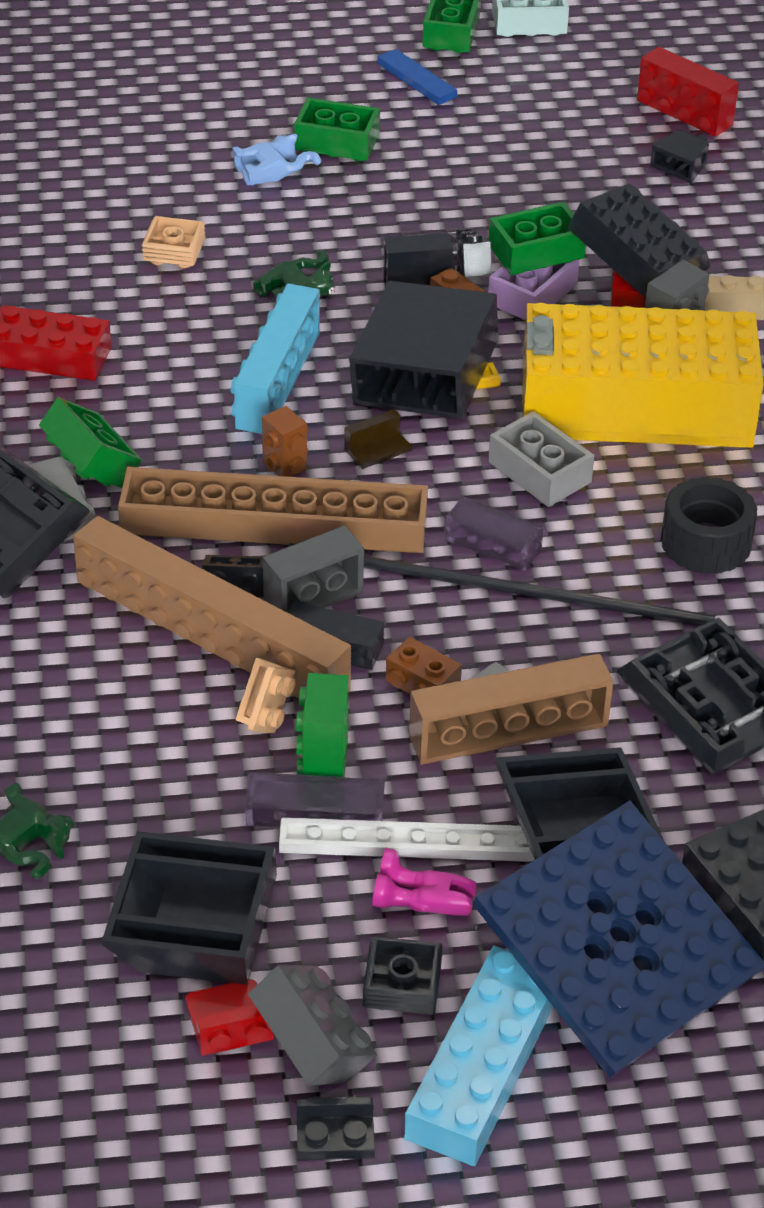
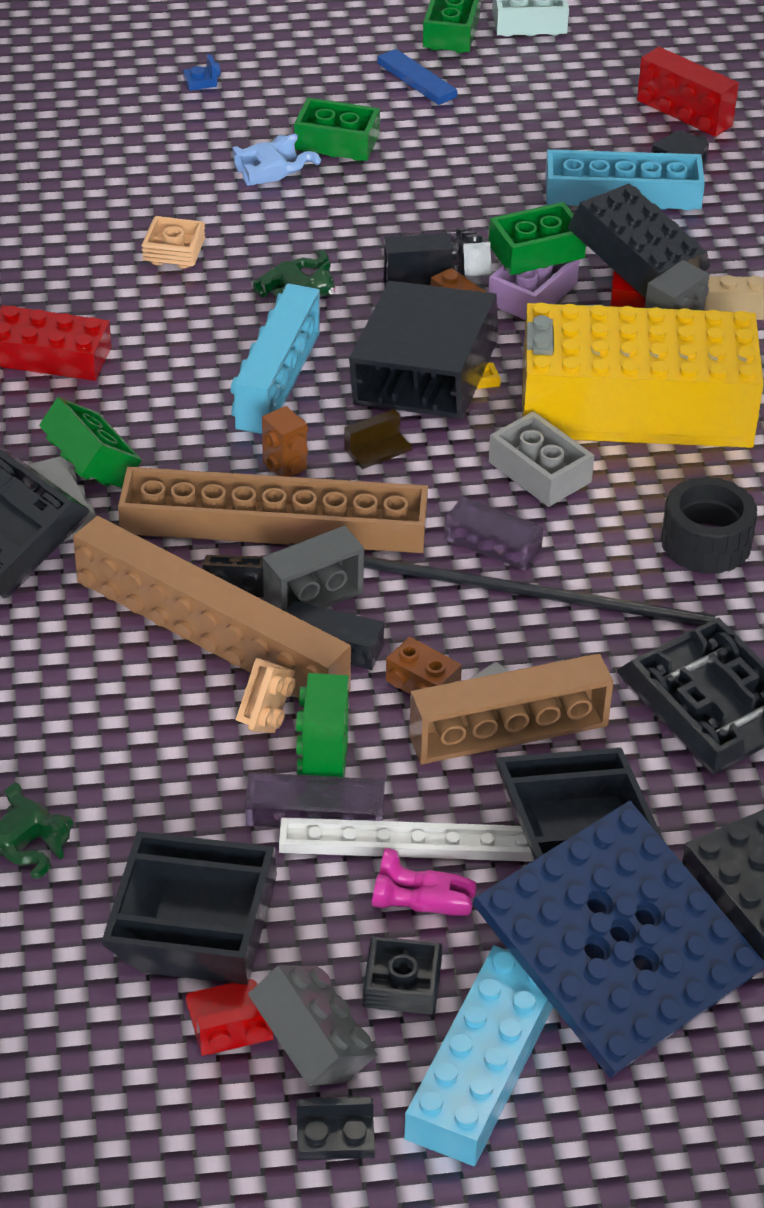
none -> blue bracket [183,54,221,91]
none -> medium azure brick [545,150,705,210]

